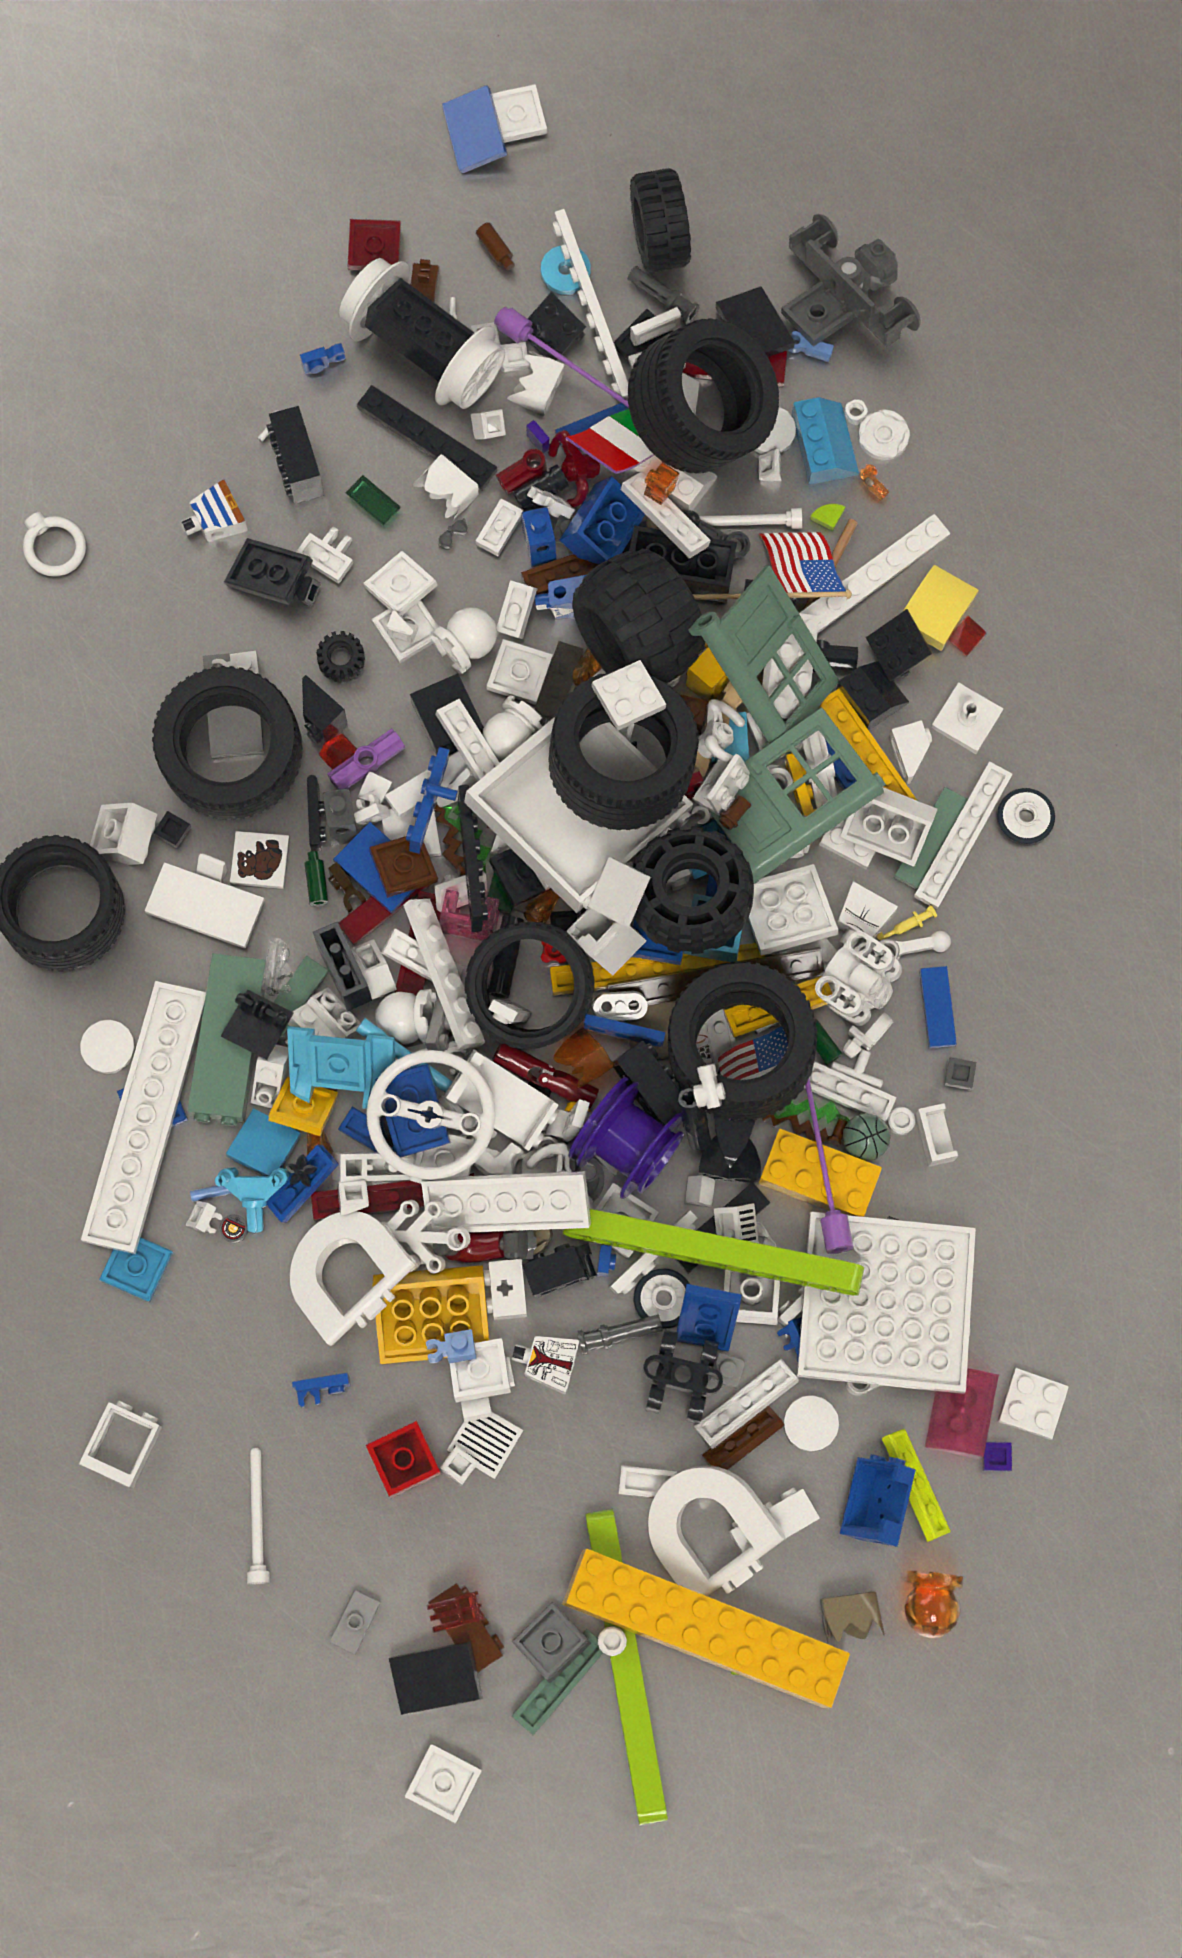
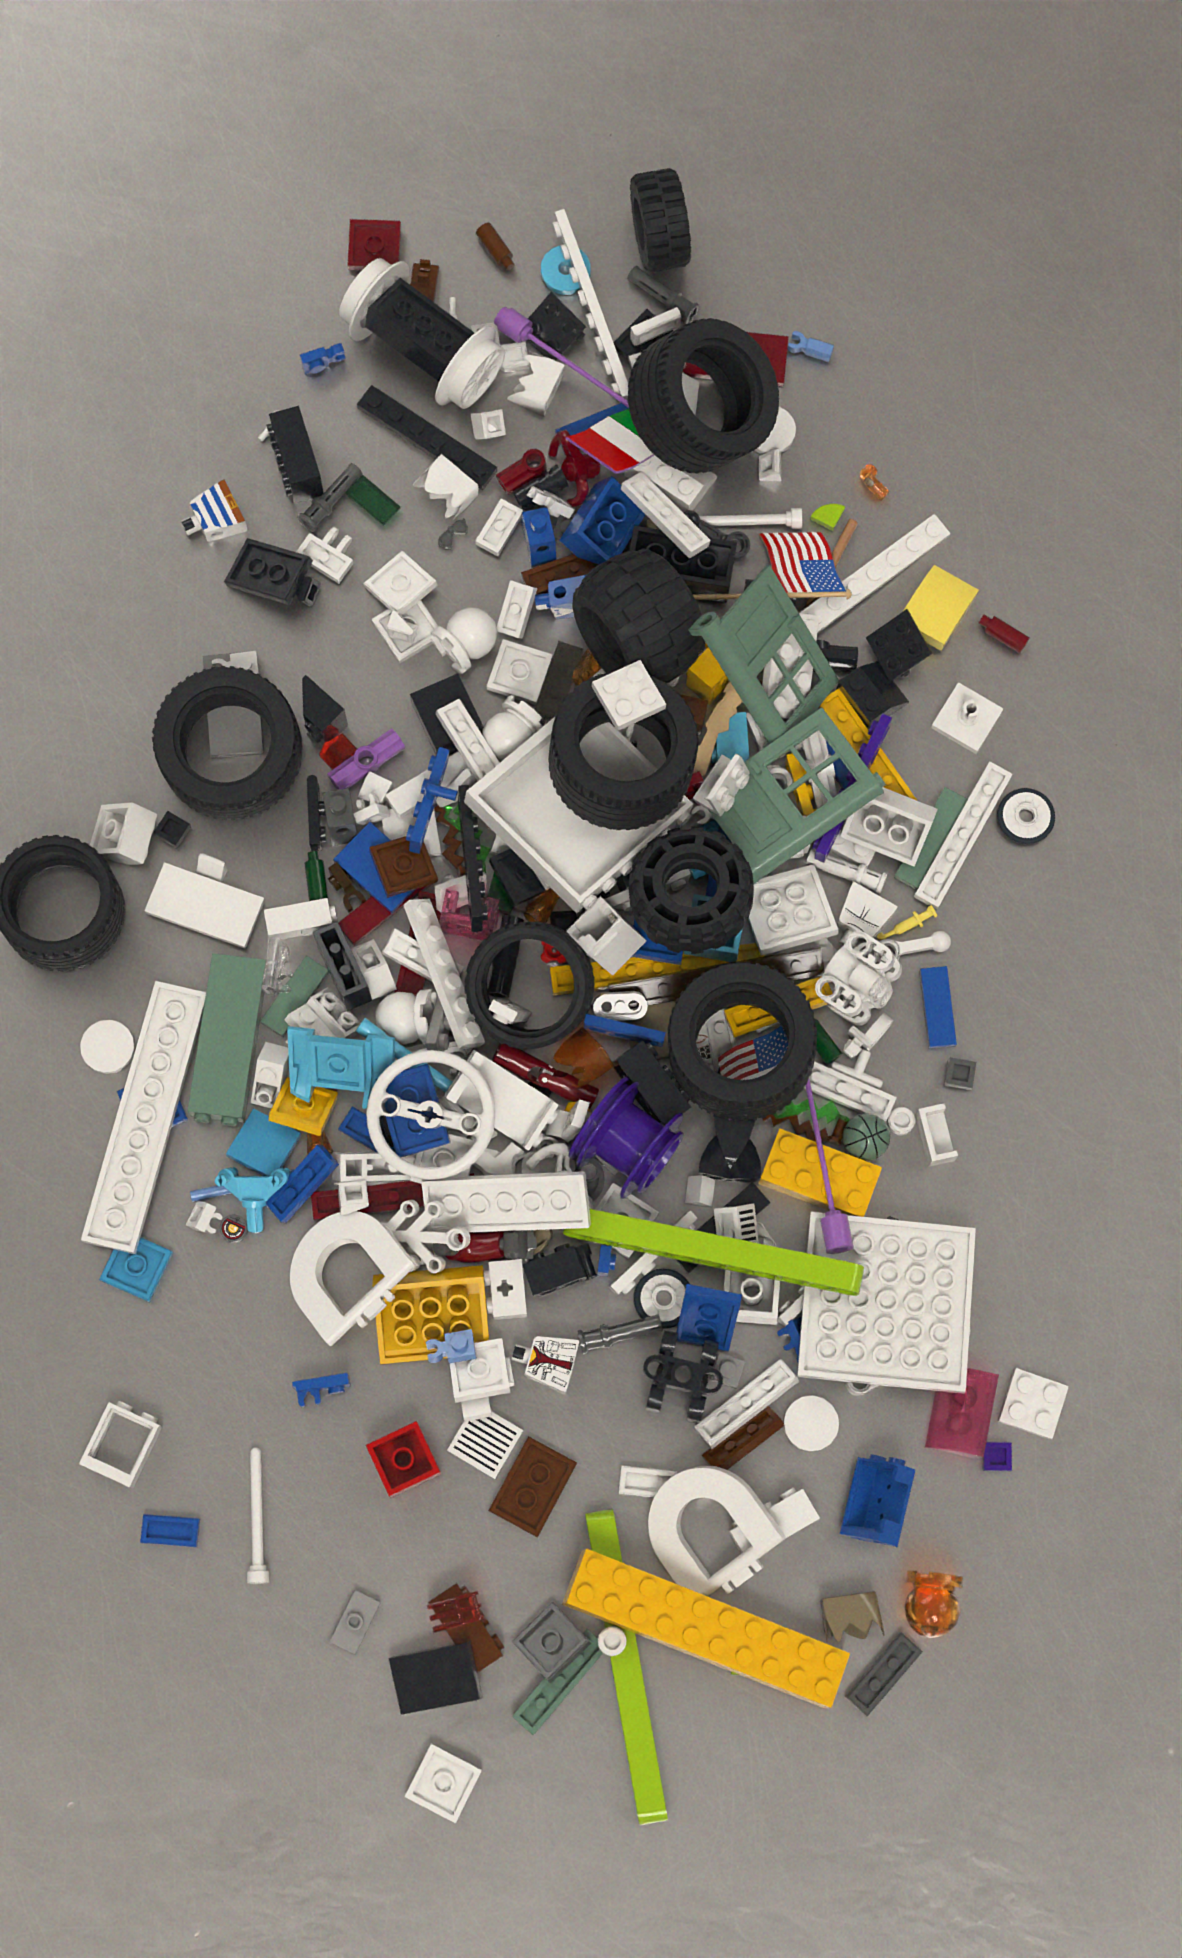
white piece [23,512,86,576] -> none
black hinge [221,990,294,1060] -> none
tile [230,831,290,889] -> none
black plant [286,1154,318,1187] -> none
black tyre [316,631,365,682] -> none
white slope [439,1446,479,1486] -> none
tile [442,85,507,174] -> none
white plate [492,84,547,143] -> none
dark purple tile [526,420,550,454] -> none
white tile [588,857,650,927] -> none
clear orange plate [644,462,680,505] -> none
black axle [678,1088,711,1151] -> none
white plate [693,1063,726,1109] -> none
white piece [698,699,745,764] -> none
black tile [715,286,795,357] -> none
reddish brown pin [718,795,751,830] -> none
dark grey piece [781,214,921,347] -> none
dark azure slope [791,397,859,485] -> none
white axle [844,399,868,425] -> none
white tile [858,409,910,461] -> none
neon yellow tile [882,1428,951,1542] -> none
white slope [889,720,932,785] -> none
clear red slope [949,616,987,656] -> none
none -> blue tile [140,1514,200,1547]
none -> white brick [264,898,337,942]
none -> dark grey pin [297,463,363,532]
none -> reddish brown tile [488,1436,577,1538]
none -> white pin [806,848,888,895]
none -> dark purple plate [813,713,892,863]
none -> dark grey tile [845,1632,923,1716]
none -> dark red cylinder [979,615,1030,654]

